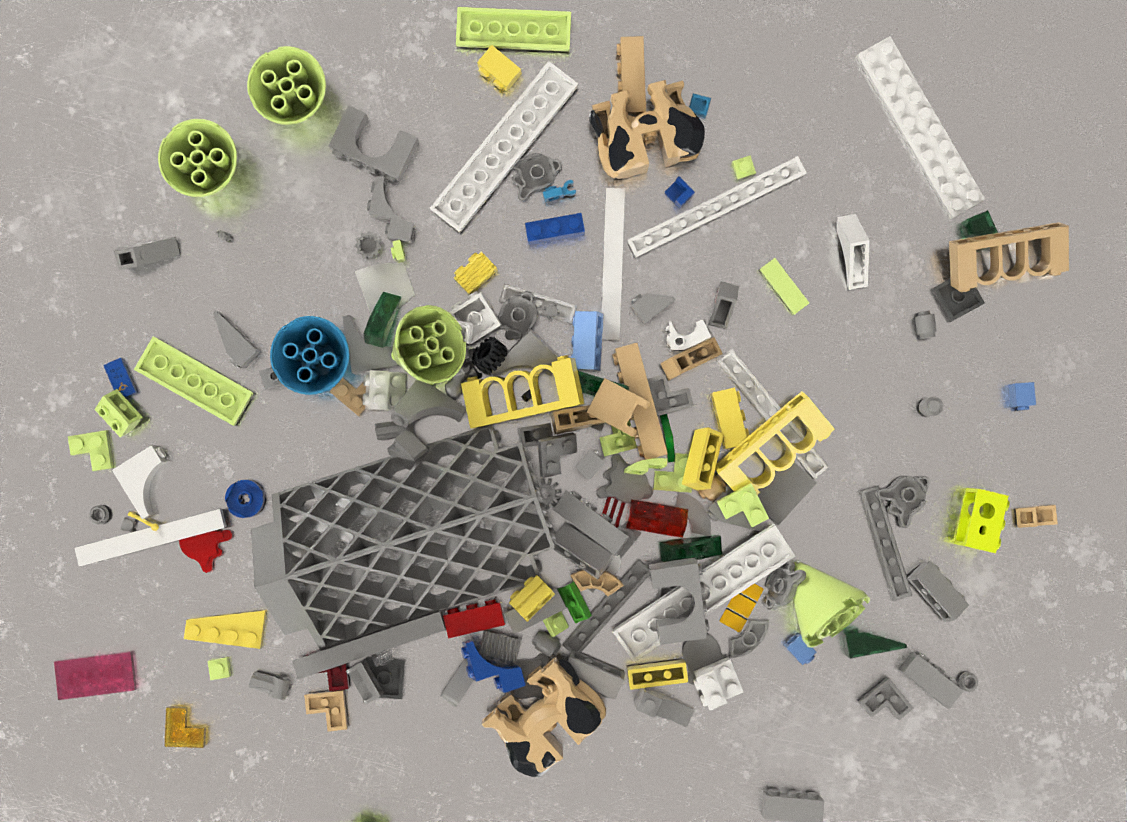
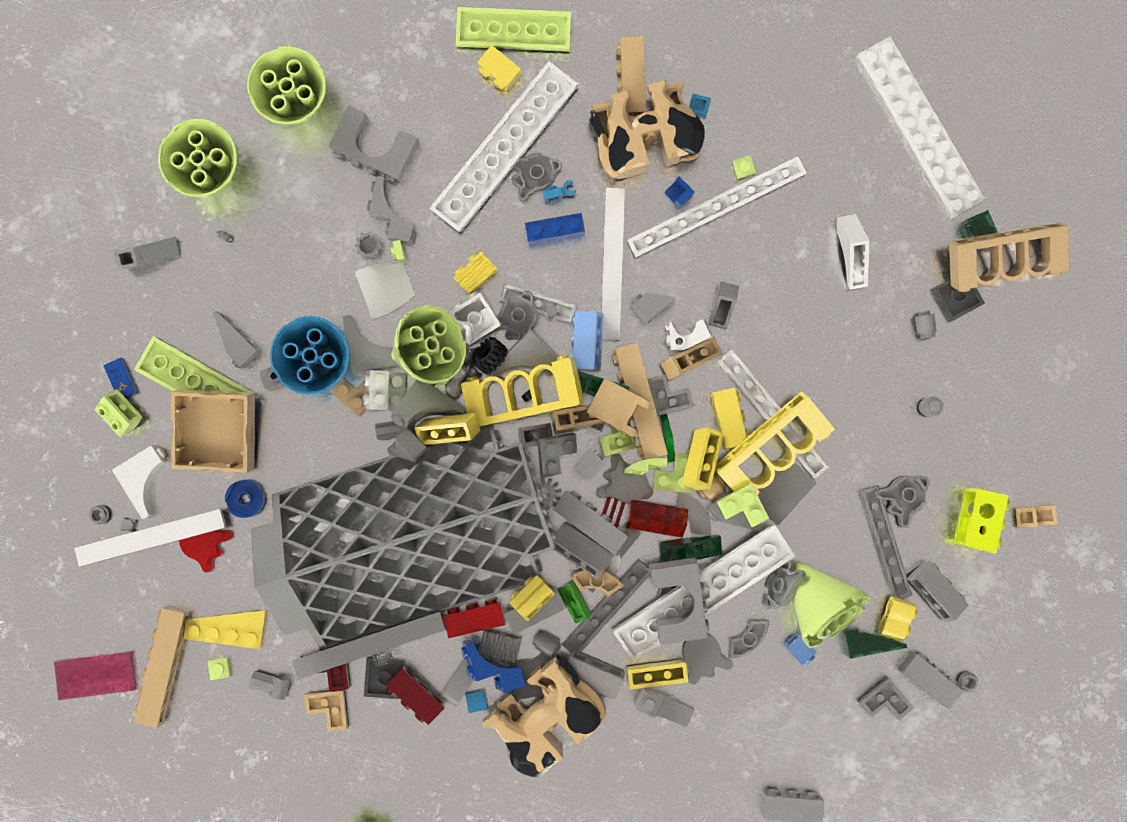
yellowish green plate [68,430,114,471] -> none
light yellow hinge [128,511,159,531] -> none
clear yellow plate [165,706,206,748] -> none
light grey hinge [346,660,384,705] -> none
clear green slope [363,292,401,348] -> none
yellowish green plate [543,611,569,637] -> none
white plate [693,657,743,710] -> none
yellow sticker [720,583,764,633] -> none
yellowish green tile [759,258,809,315] -> none
medium blue brick [1008,382,1036,411] -> none
none -> tan brick [133,606,190,728]
none -> tan tile [171,389,255,473]
none -> dark red brick [386,665,445,725]
none -> light yellow brick [415,413,480,445]
none -> dark azure tile [465,689,488,713]
none -> light yellow brick [878,596,917,642]

